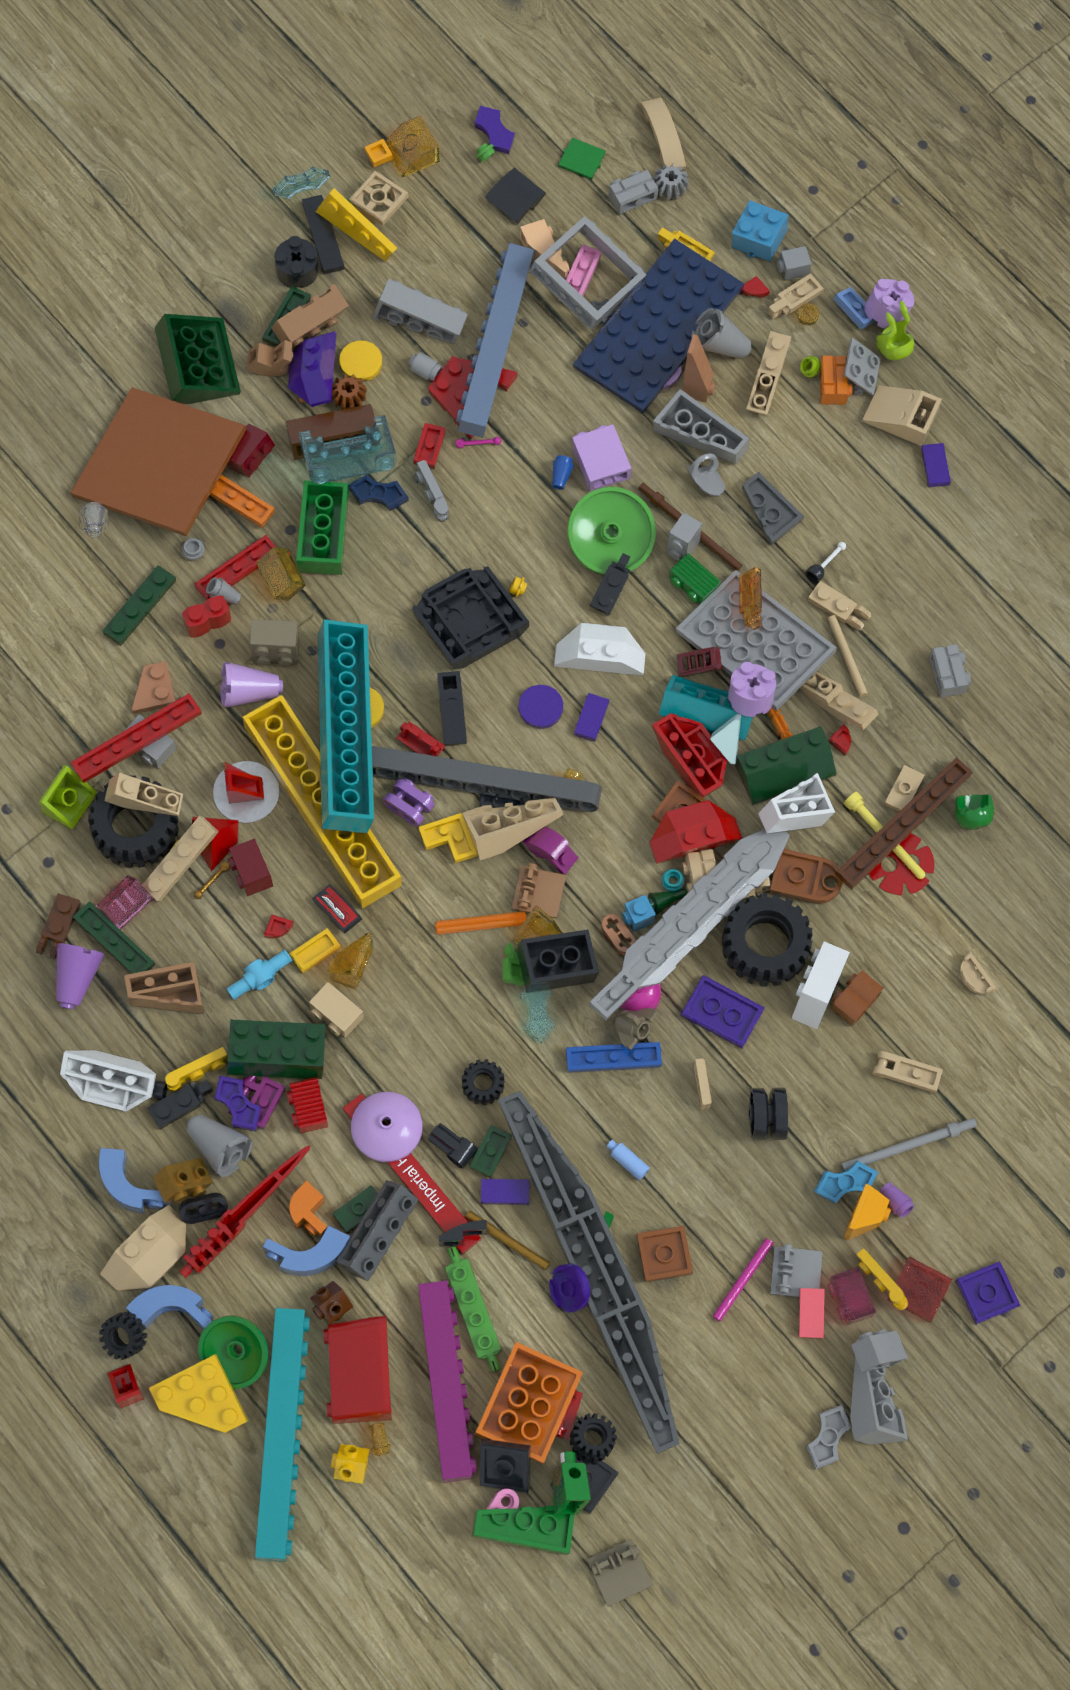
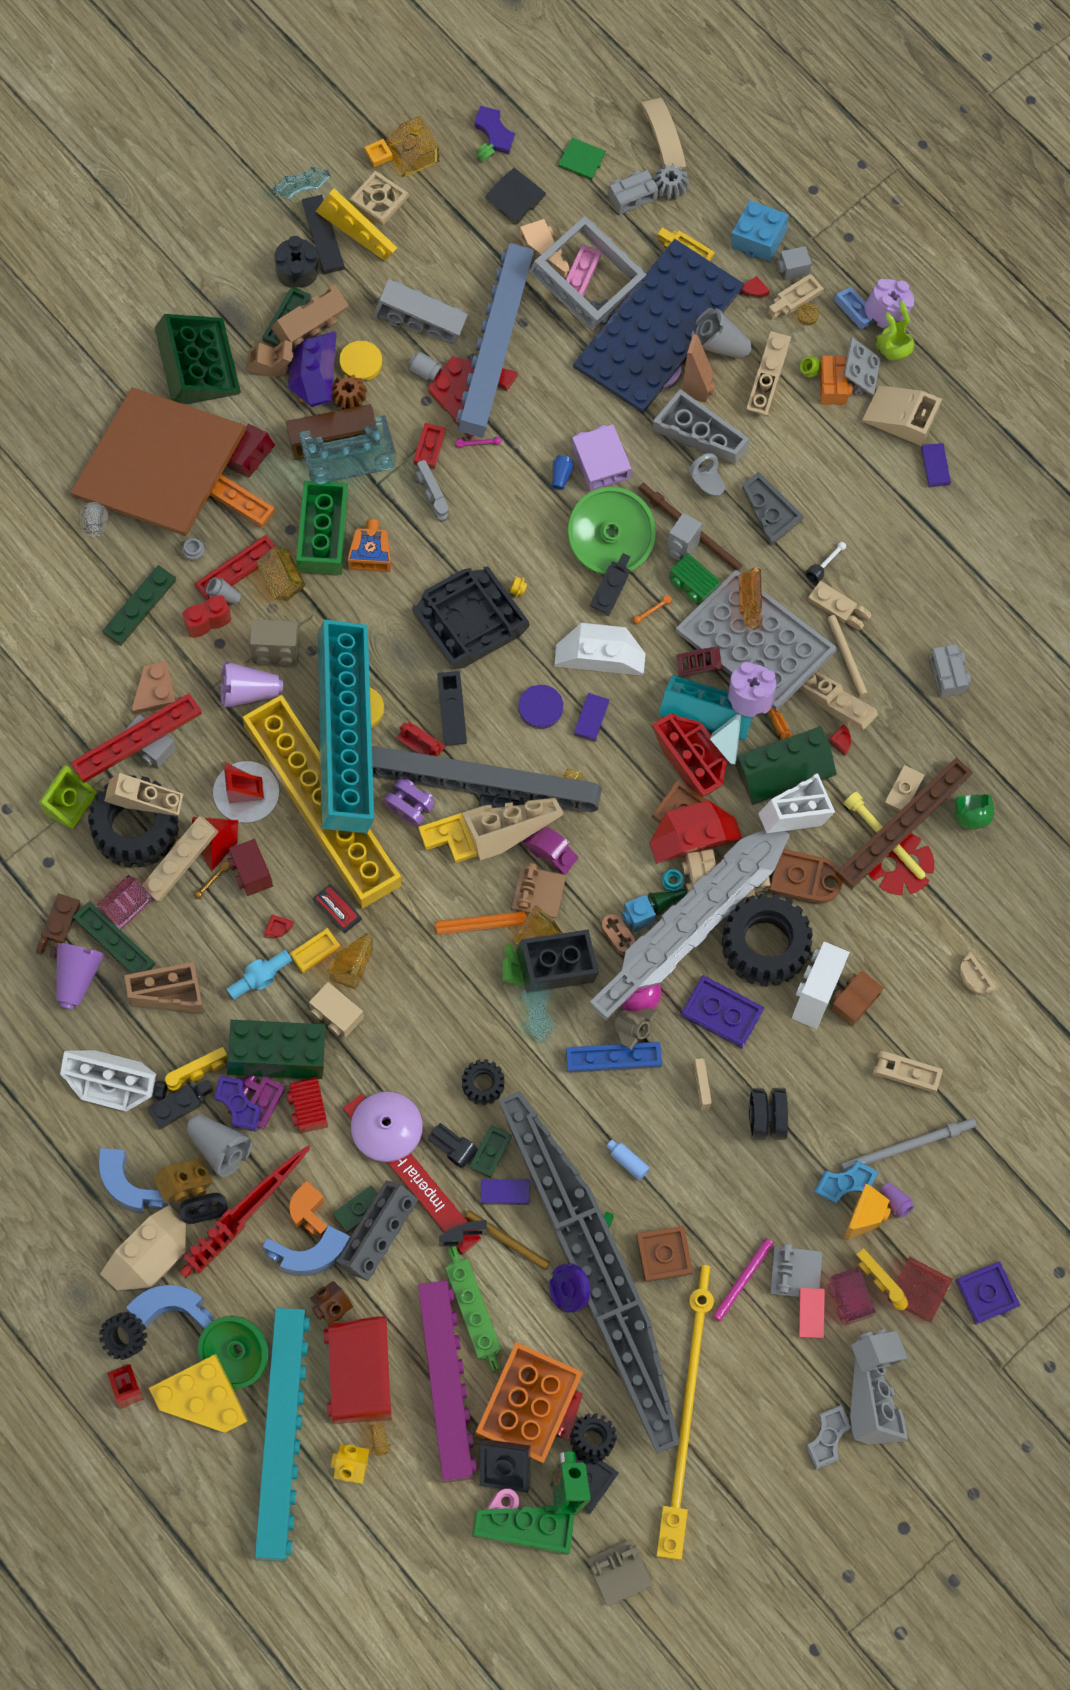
dark blue tile [348,475,409,511] -> none
none -> torso [348,519,391,572]
none -> orange hinge [633,595,672,624]
none -> yellow bar [656,1265,714,1561]

